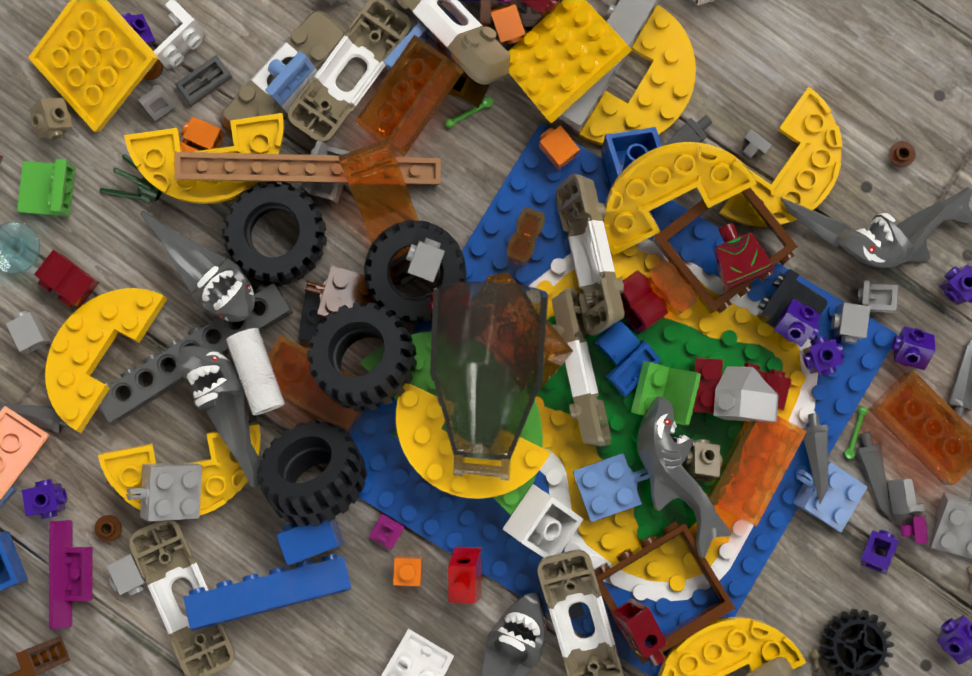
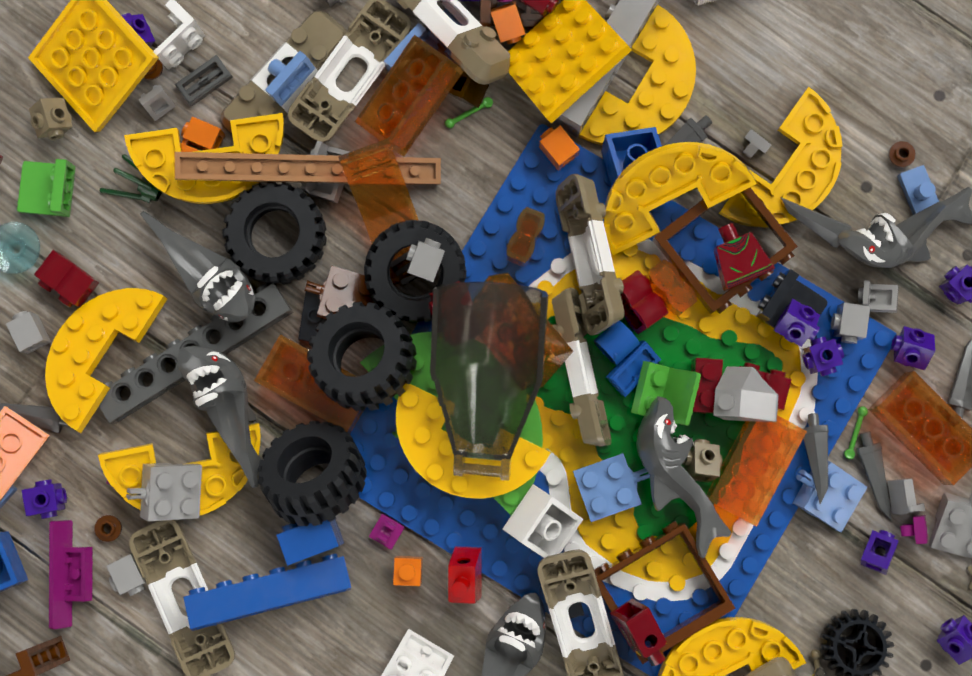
white piece [226,328,285,415] -> none
none -> medium blue tile [897,165,939,215]

